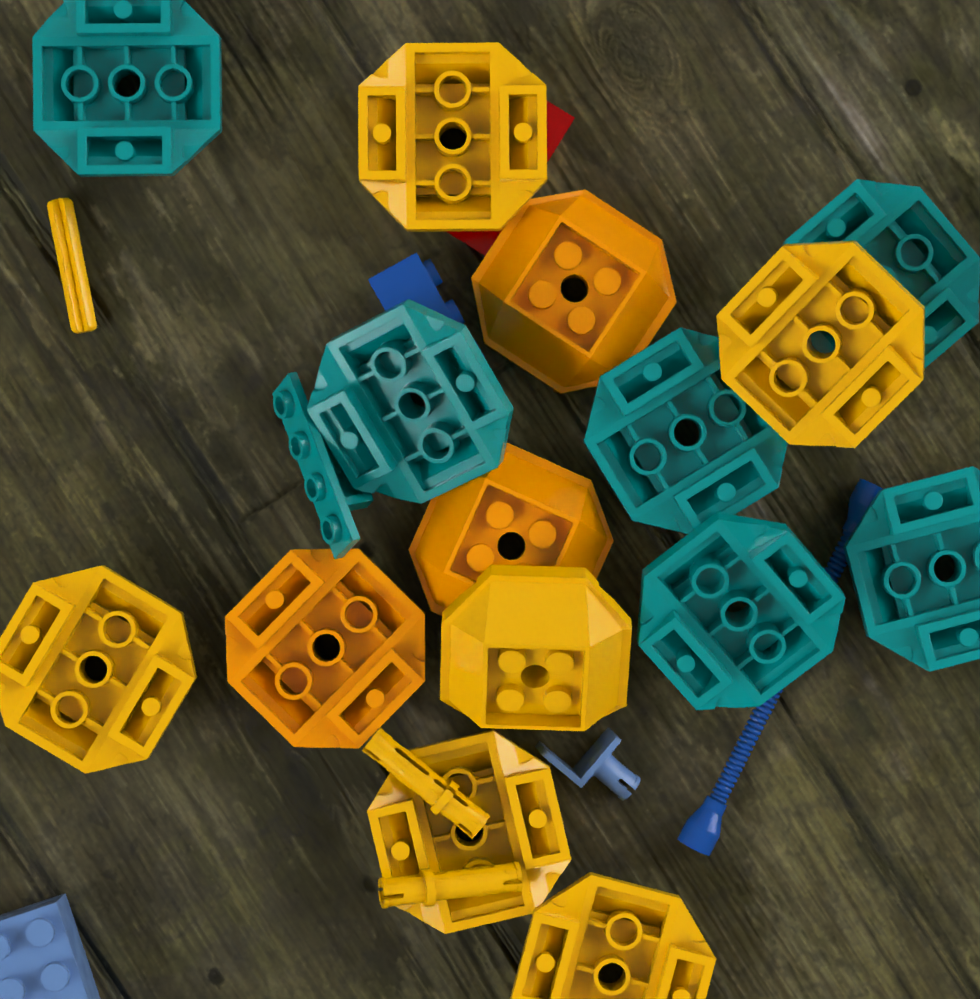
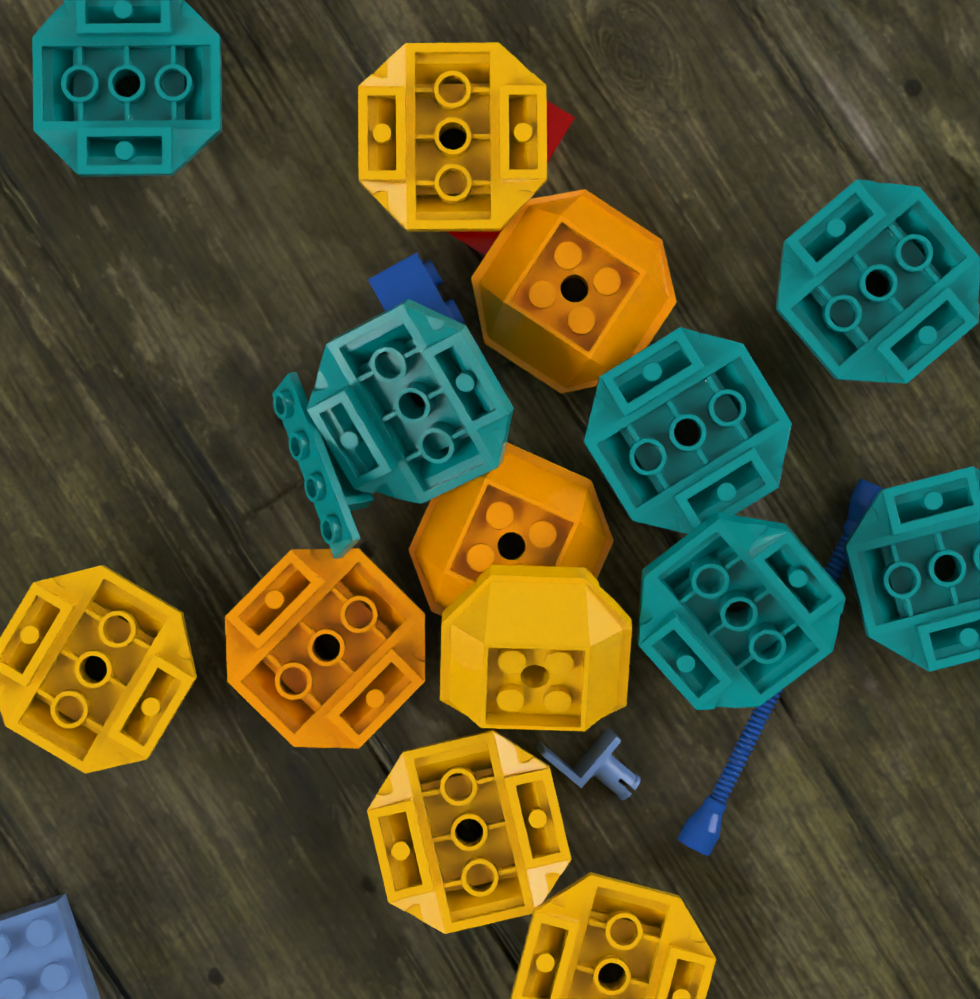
yellow axle [47,198,97,334] -> none
yellow pin [362,727,491,839] -> none
yellow pin [378,861,523,909] -> none
yellow piece [716,240,925,448] -> none

